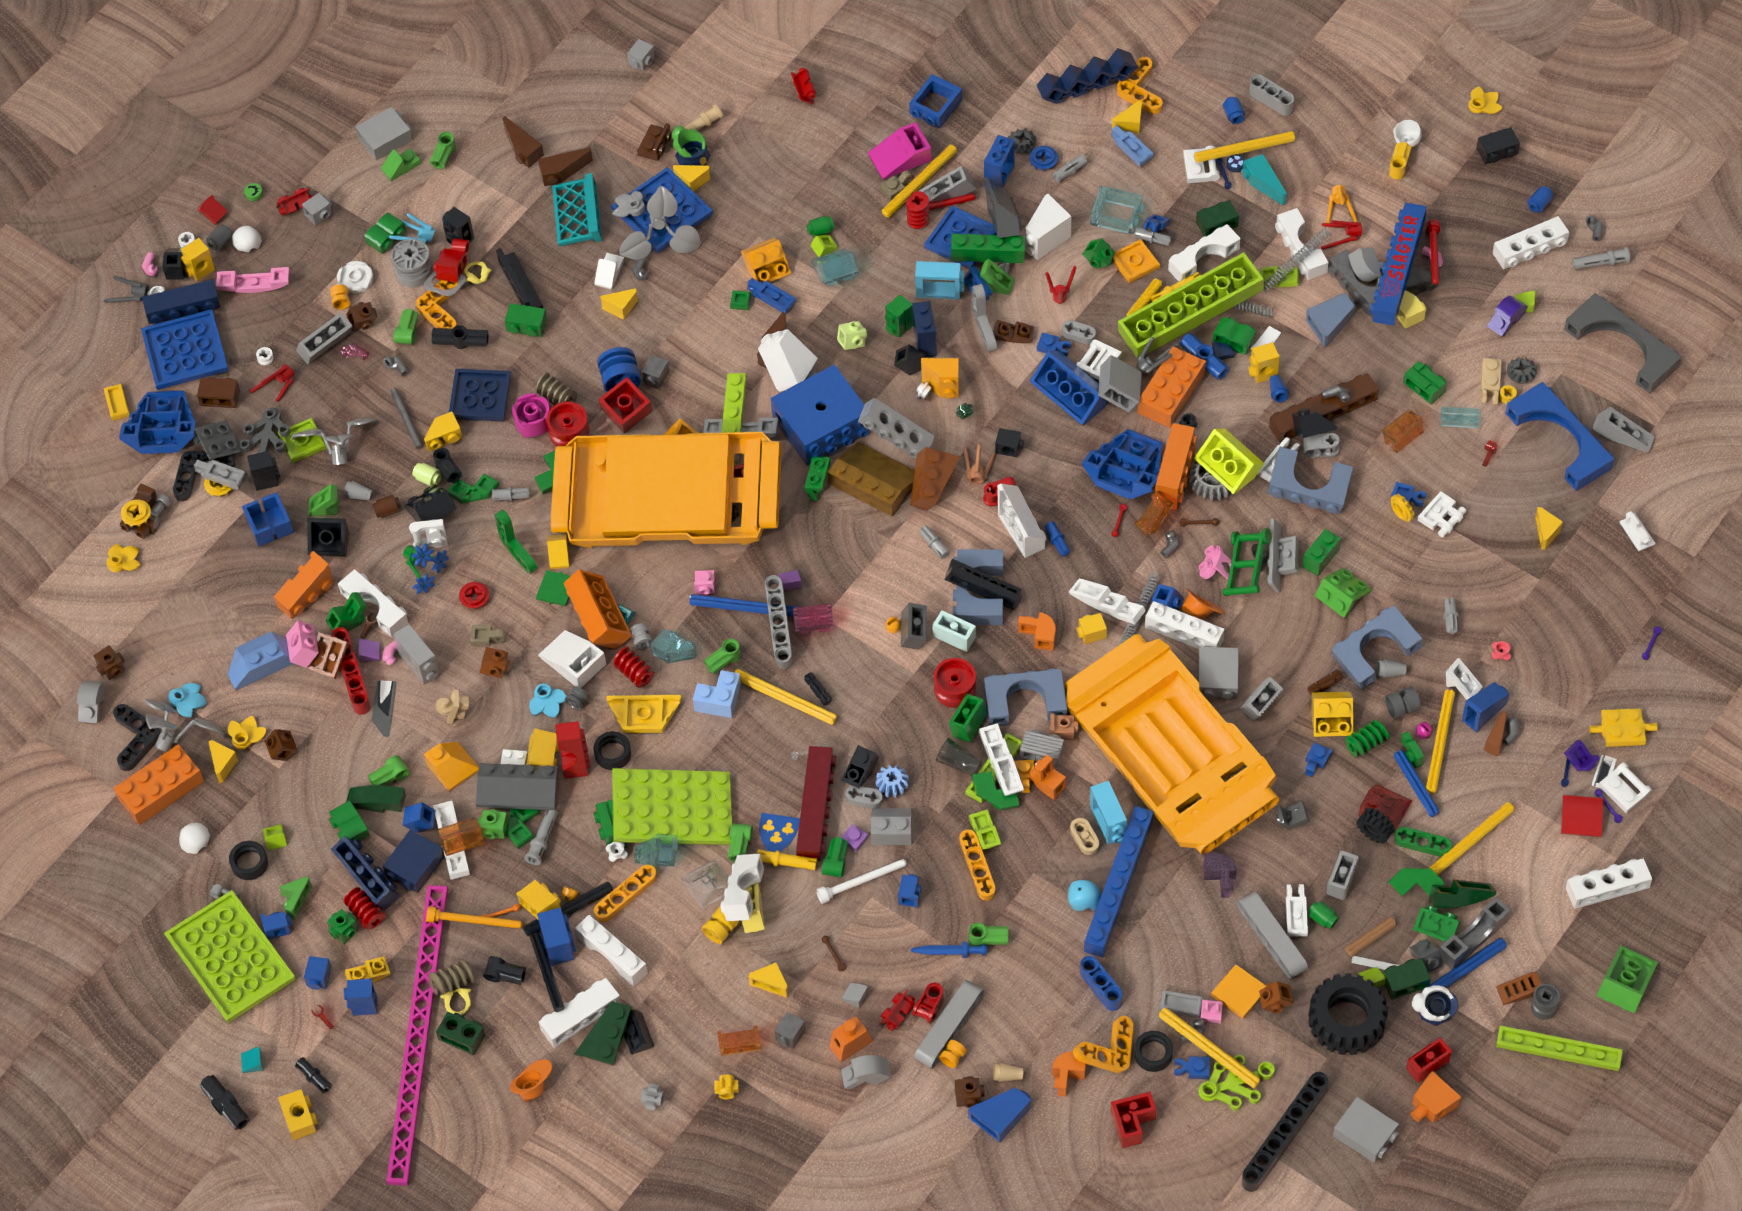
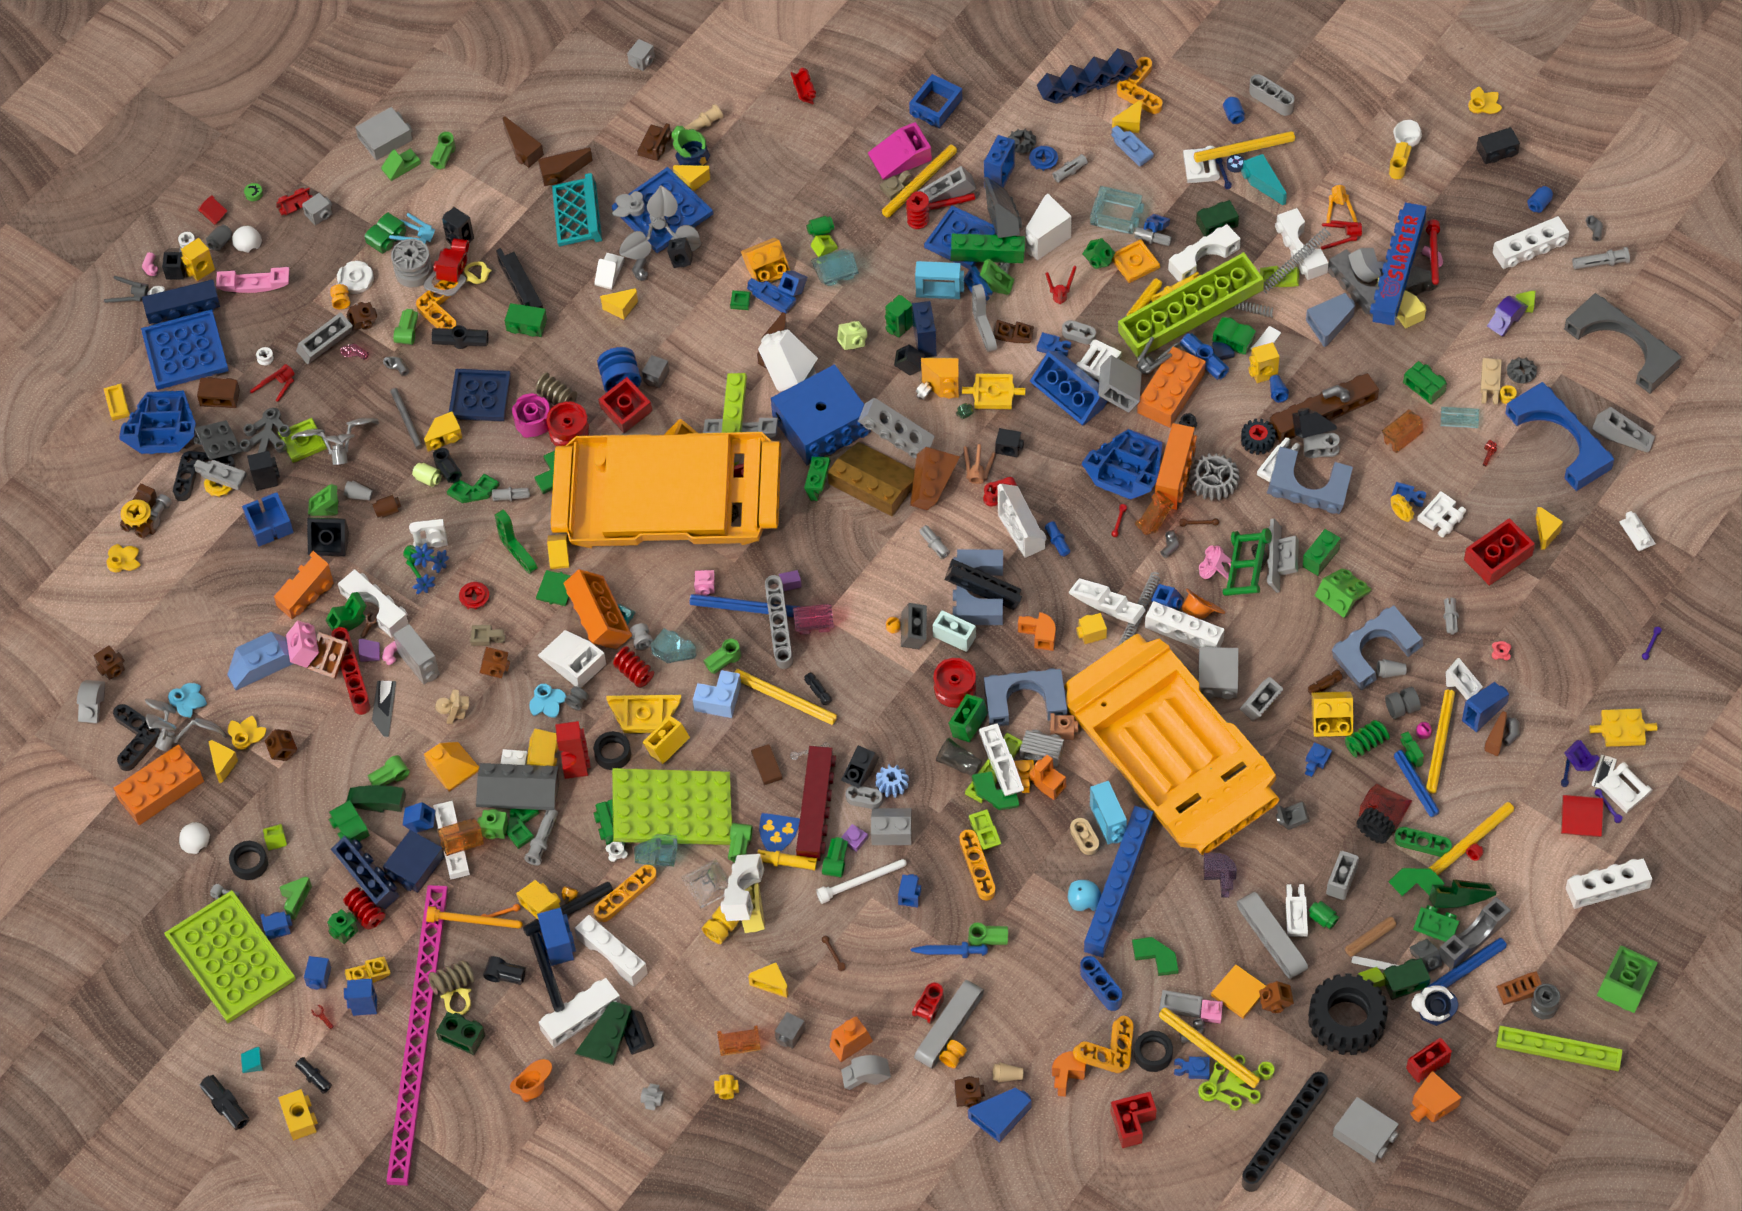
black slope [404,486,457,522] -> none
light grey slope [841,983,869,1008] -> none
red hinge [879,989,915,1031] -> none
neon yellow slope [1194,428,1265,494] -> none
none -> yellow brick [643,716,690,764]
none -> black brick [667,237,693,268]
none -> reddish brown tile [751,744,783,785]
none -> blue brick [778,270,808,296]
none -> yellow plate [962,374,1025,409]
none -> green tile [1132,937,1179,976]
none -> black wheel [1241,418,1275,455]
none -> red brick [1464,518,1535,586]
none -> red hinge [1466,843,1484,861]

